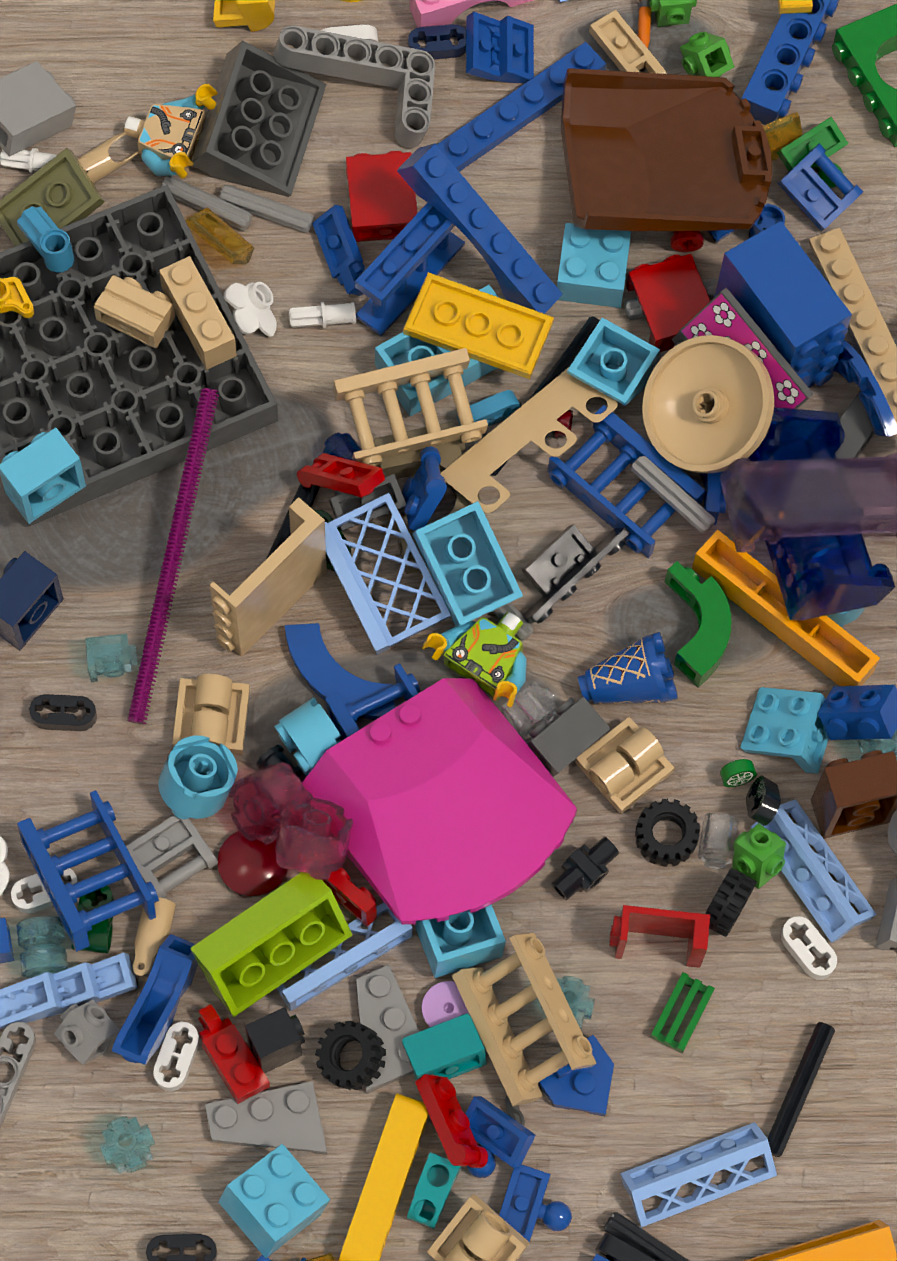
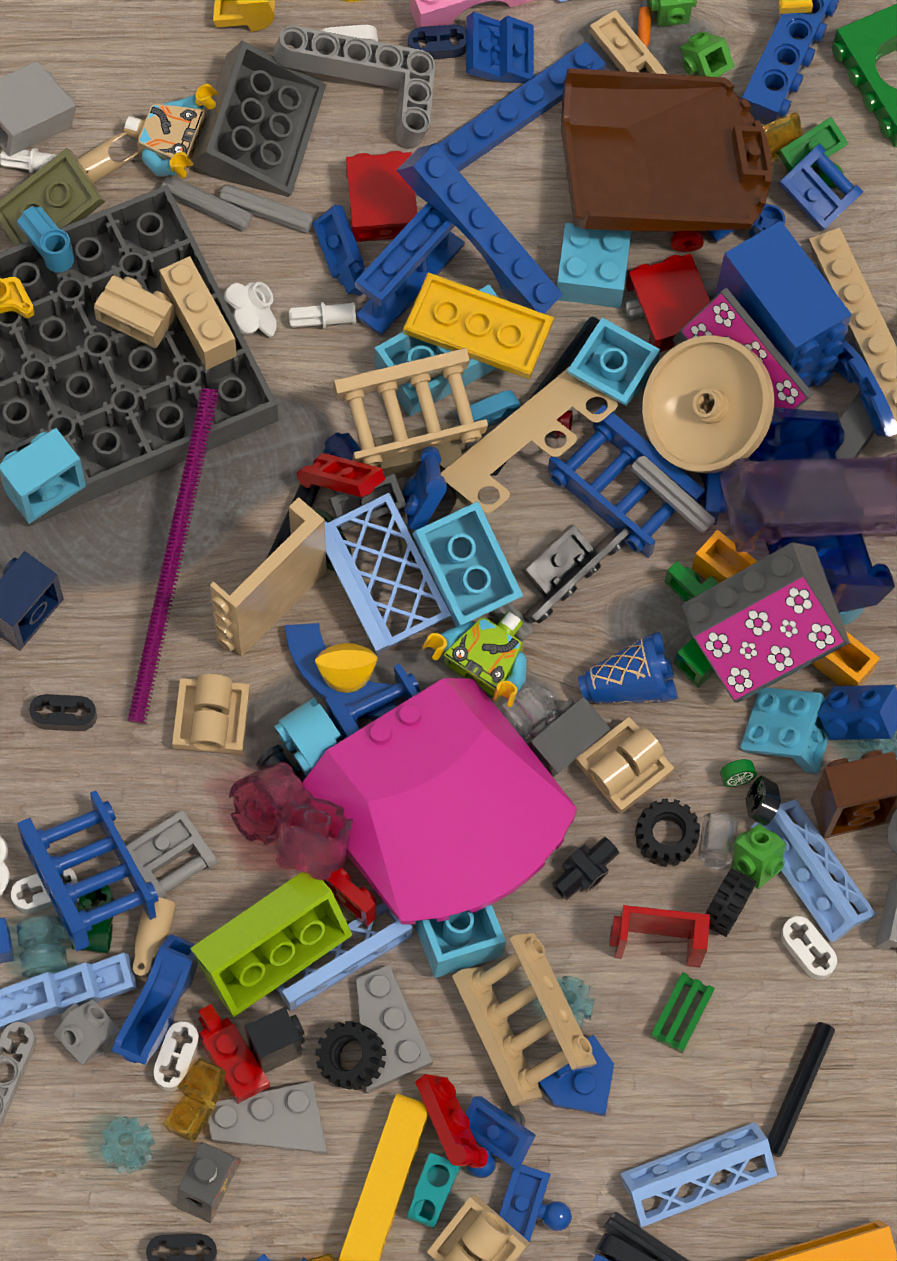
clear light blue brick [85,634,138,682] -> none
medium azure brick [158,736,238,819] -> none
clear yellow slope [185,207,255,265] -> none
dark red dish [217,827,289,898] -> none
medium azure brick [218,1144,330,1258] -> none
teal panel [402,1014,487,1081] -> none
lavender piece [422,981,472,1027] -> none
none -> clear yellow slope [163,1058,226,1143]
none -> dark grey torso [177,1142,241,1224]
none -> yellow piece [315,643,378,693]
none -> slope [681,542,850,703]

